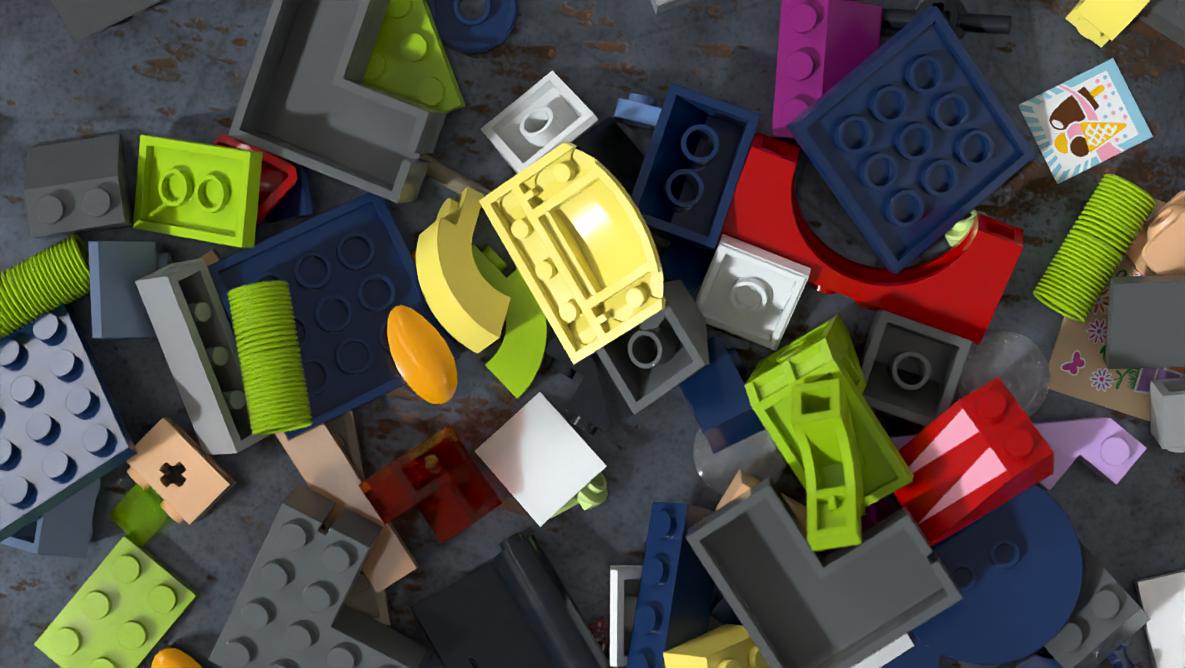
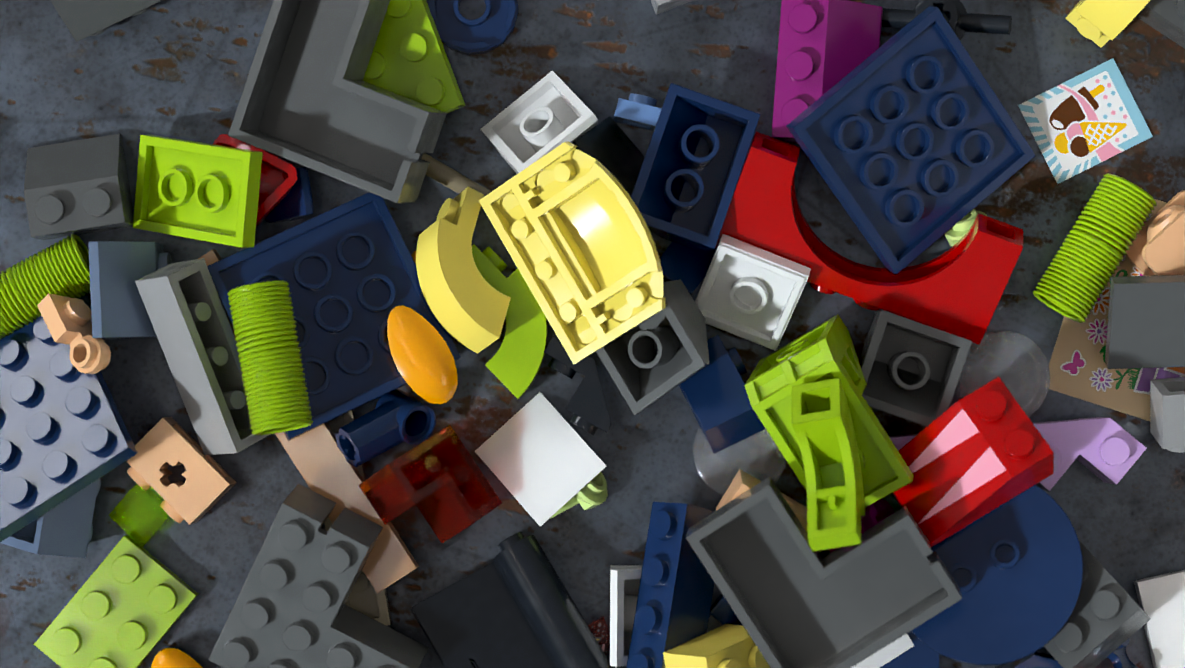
none -> light nougat plate [37,293,111,374]
none -> dark blue piece [335,389,436,467]

